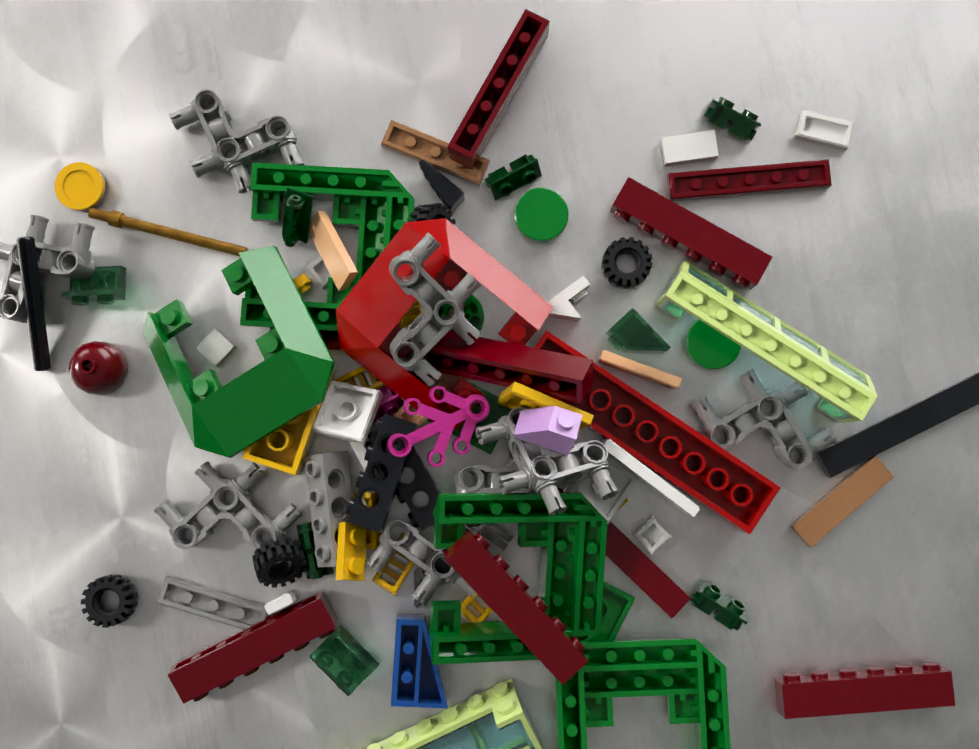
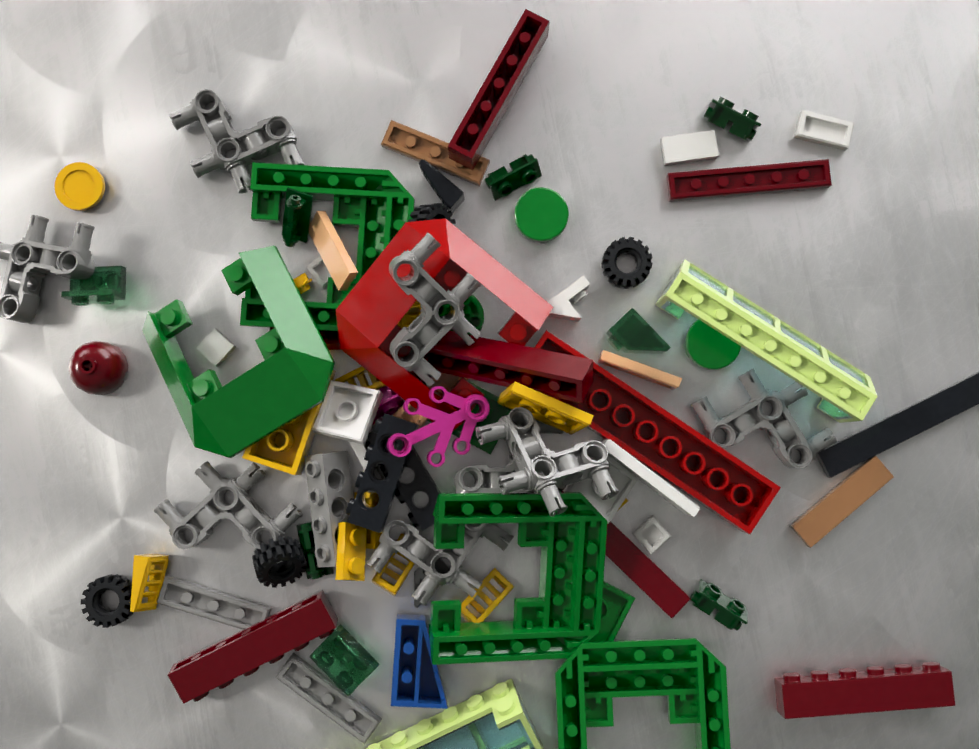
black axle [17,236,51,371] -> none
pearl gold bar [88,207,248,257] -> none
white tile [264,590,299,615] -> none
dark red brick [444,529,588,685] -> none
lavender slope [513,406,582,455] -> none
dark red brick [610,177,773,290] -> none
none -> yellow slope [130,554,169,612]
none -> light grey tile [275,653,382,744]

